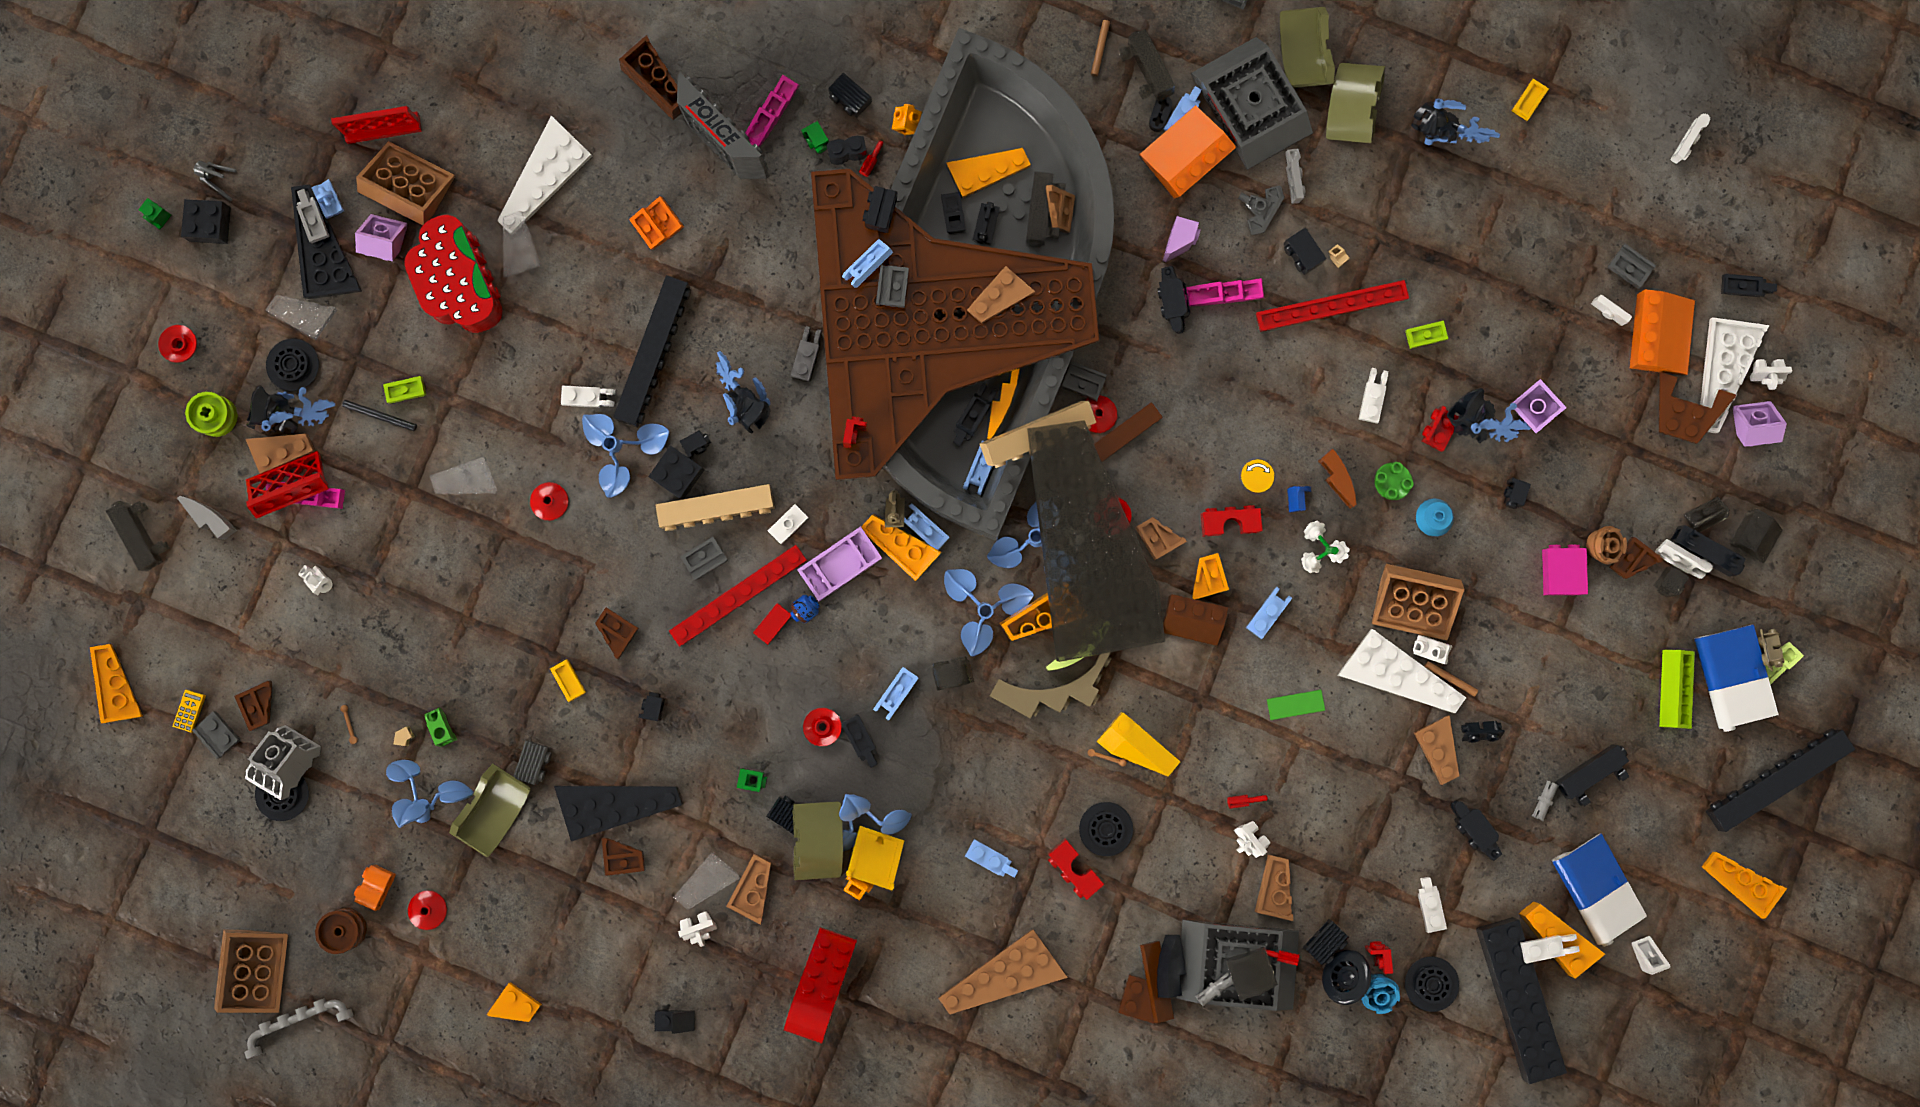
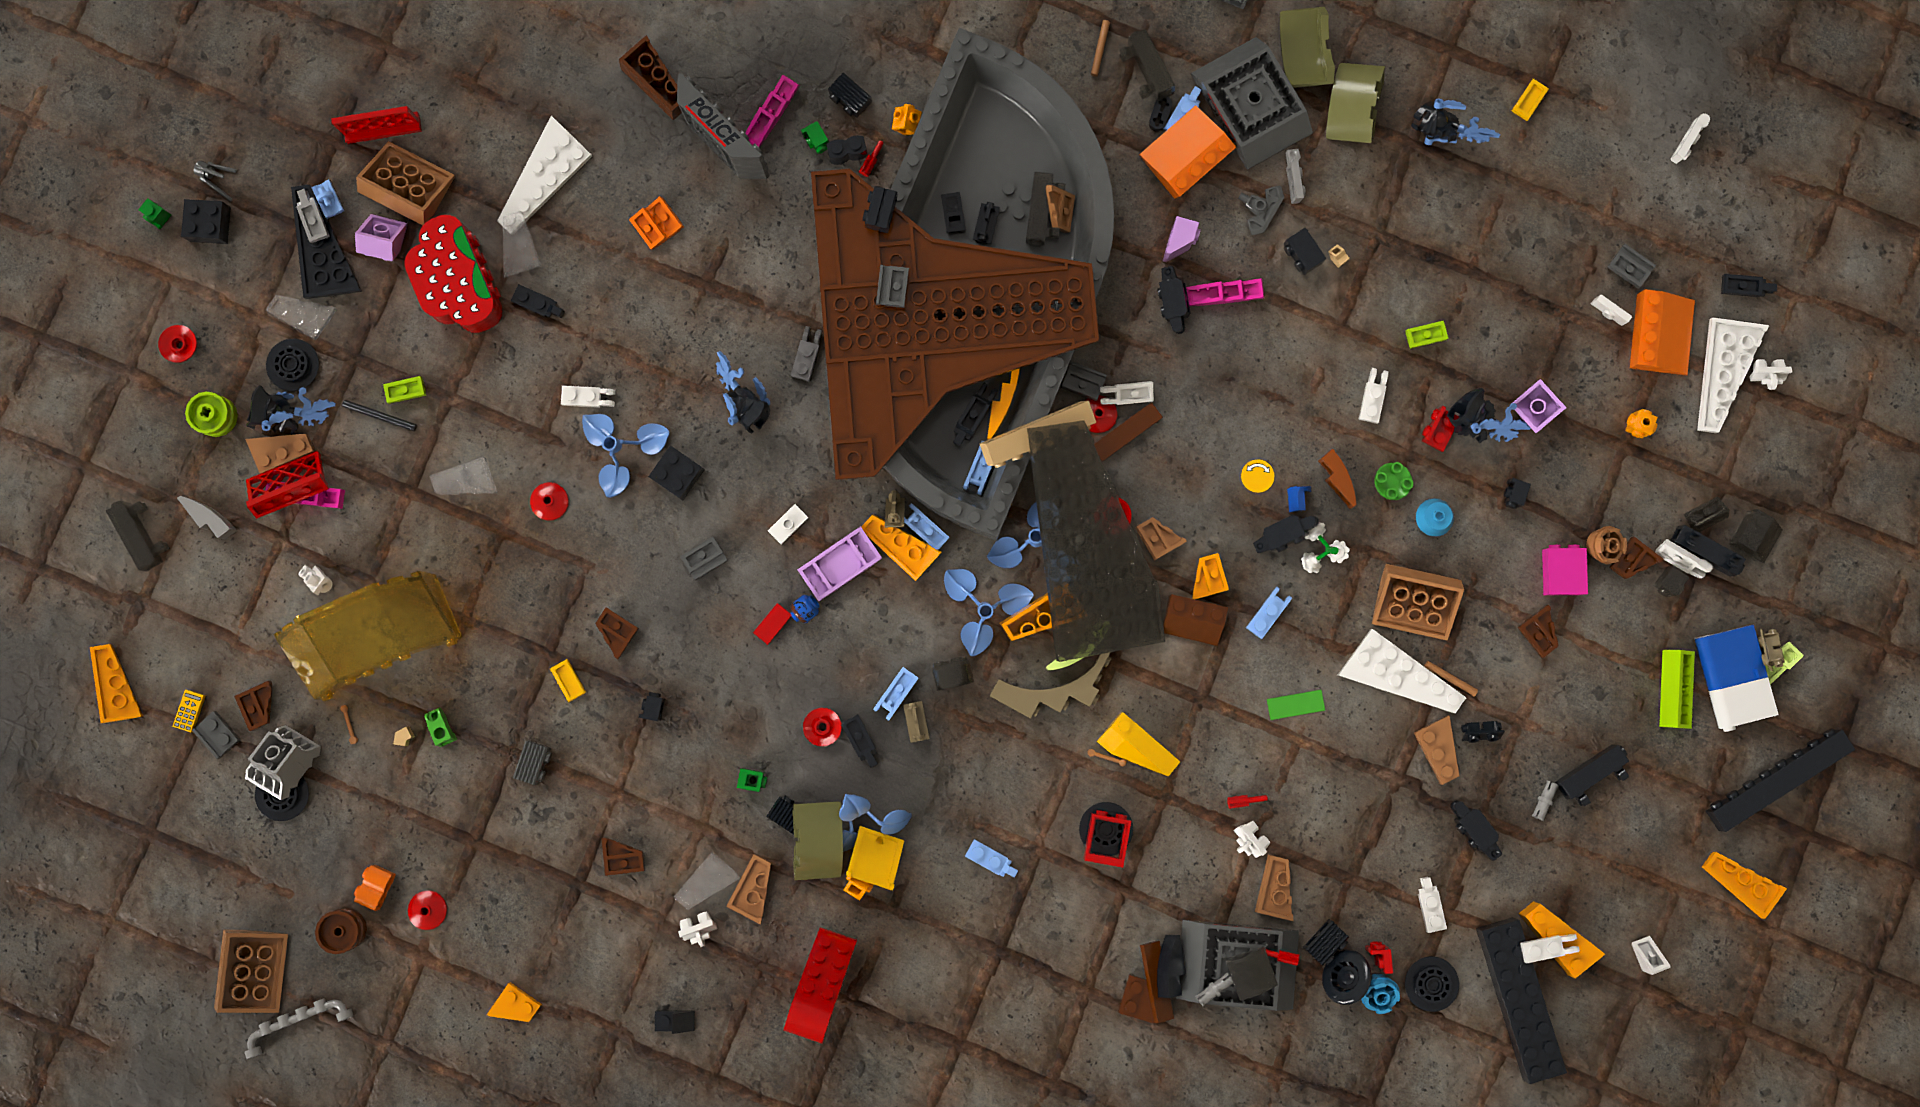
medium blue plant [386,760,474,828] -> none
olive panel [449,763,531,857] -> none
black wing [554,786,683,841] -> none
black brick [613,275,691,428] -> none
tan brick [656,484,775,531] -> none
red plate [669,545,807,647] -> none
black brick [680,430,712,460] -> none
light blue hinge [842,239,893,288] -> none
red bracket [843,417,867,448] -> none
medium nougat wing [938,929,1067,1014] -> none
light orange wing [946,148,1031,198] -> none
medium nougat wing [967,266,1035,324] -> none
red arch [1048,839,1104,900] -> none
red arch [1201,505,1262,537] -> none
red plate [1256,280,1409,332] -> none
white hips [1413,635,1452,664] -> none
door [1552,833,1647,947] -> none
reddish brown wing [1659,372,1736,444] -> none
lavender slope [1733,401,1787,447] -> none
none -> clear yellow windscreen [274,571,462,702]
none -> black hinge [511,284,565,318]
none -> dark tan hinge [903,701,930,743]
none -> red window [1083,810,1131,868]
none -> white hinge [1100,381,1154,405]
none -> black hinge [1253,515,1320,553]
none -> reddish brown wing [1518,605,1559,658]
none -> light orange brick [1625,409,1658,438]

